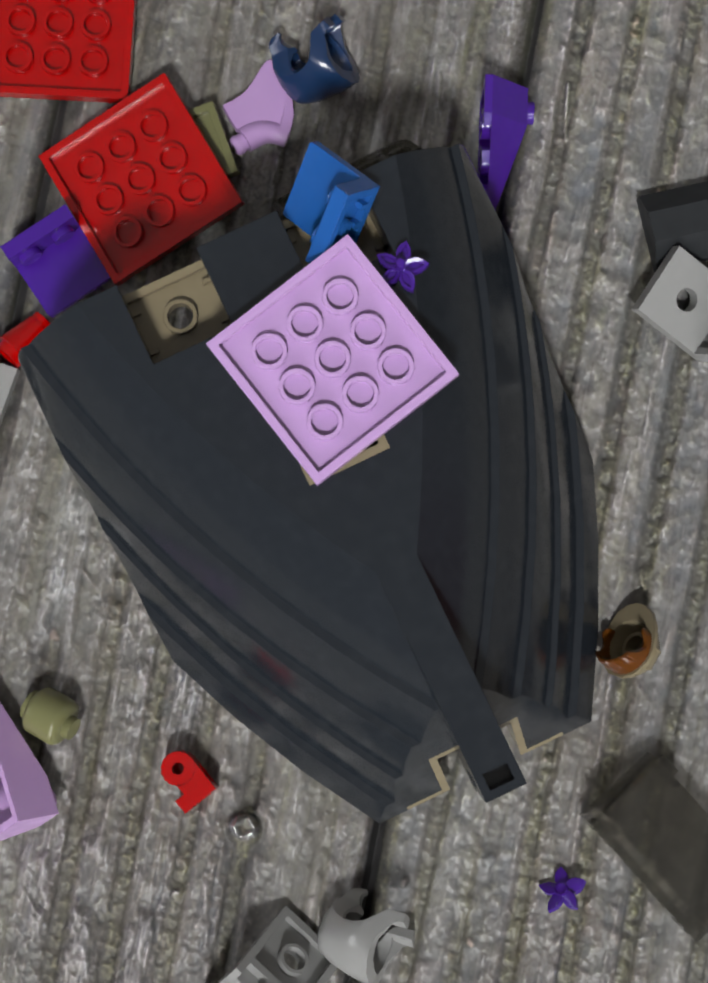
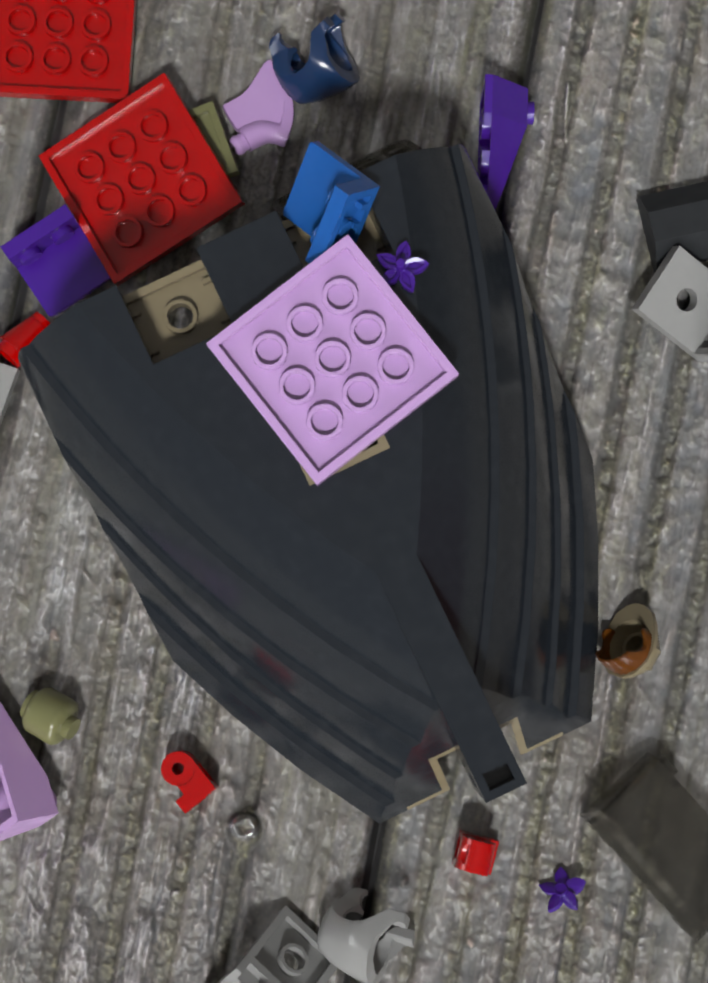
none -> red leg [452,830,499,876]

